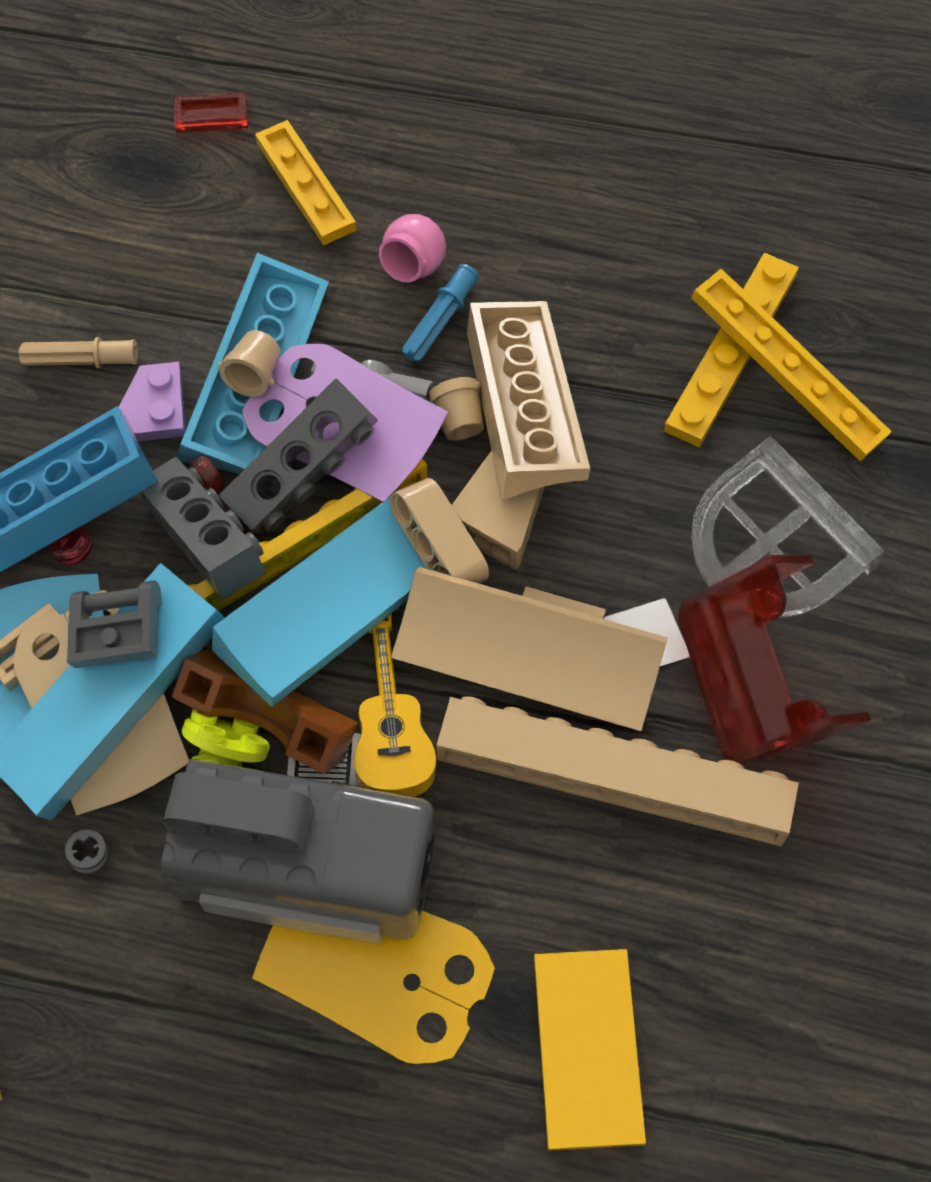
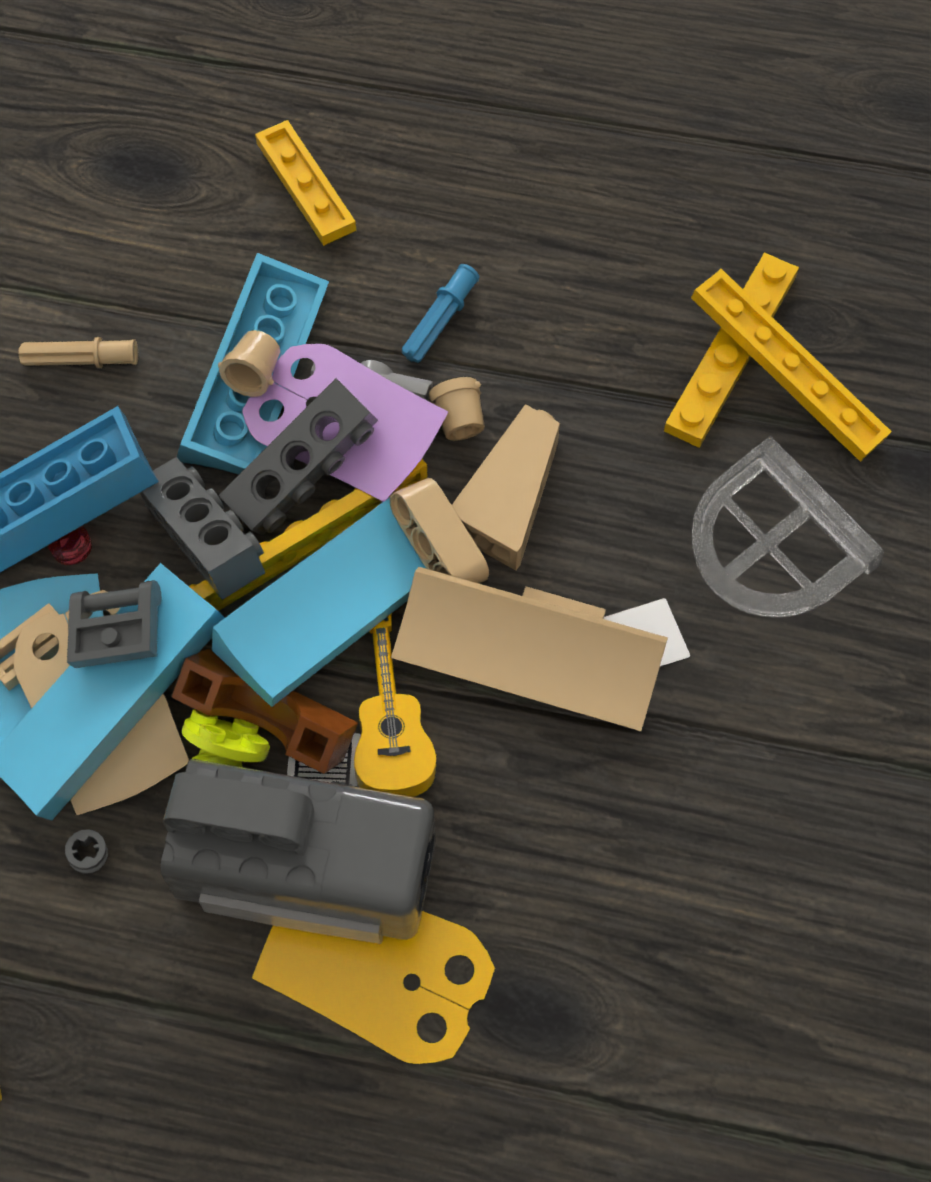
lavender wing [119,362,185,442] -> none
clear red tile [174,92,248,133] -> none
clear red tile [189,455,224,494] -> none
bright pink piece [379,214,446,282] -> none
tan brick [436,697,799,846] -> none
tan arch [467,301,591,501] -> none
yellow tile [534,949,646,1151] -> none
clear red windscreen [678,555,871,762] -> none

